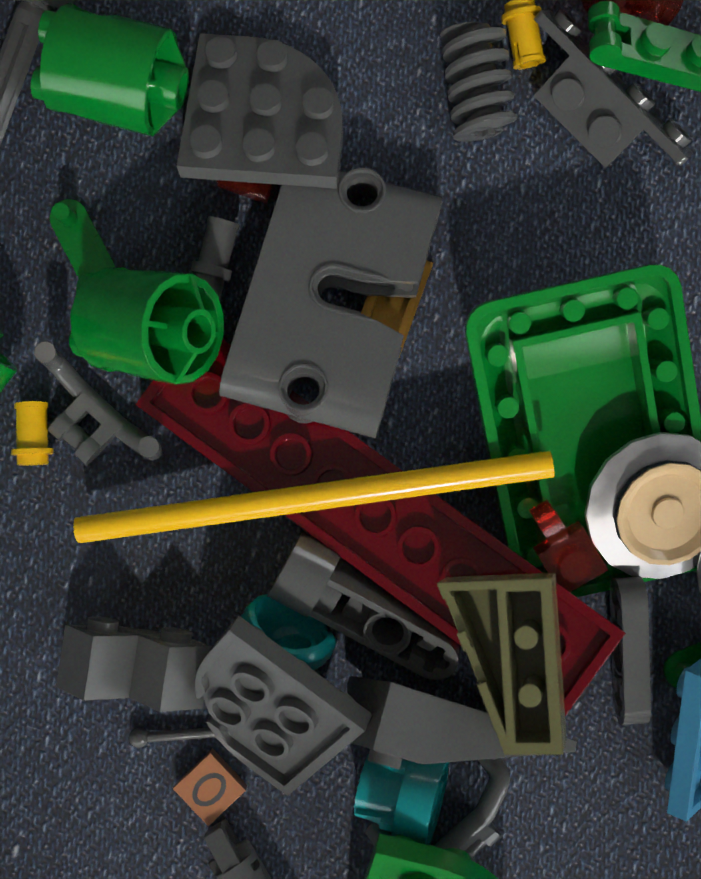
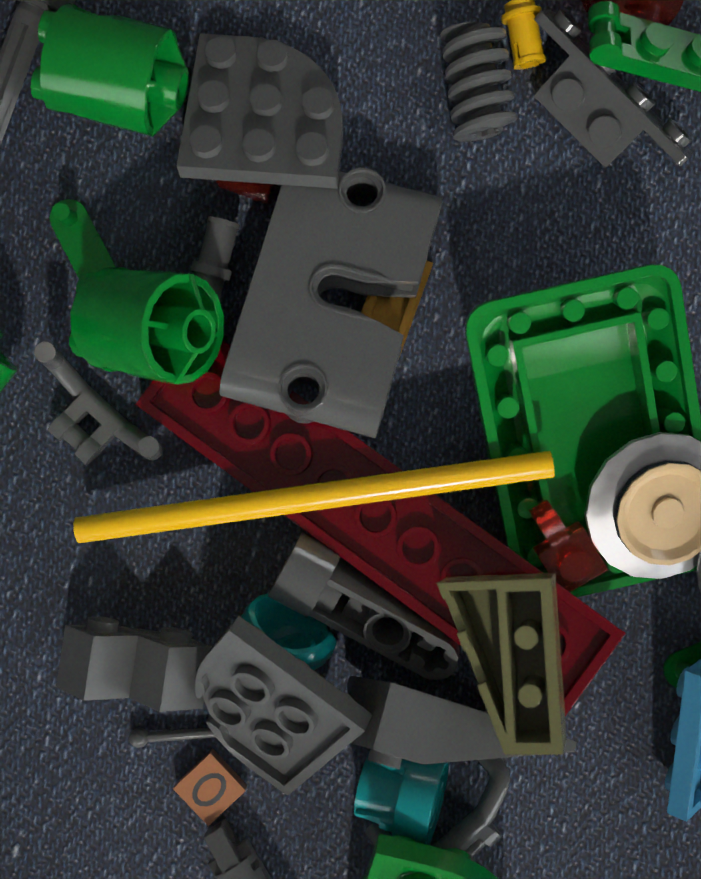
yellow pin [11,401,54,466] -> none
dark grey beam [610,576,651,725] -> none

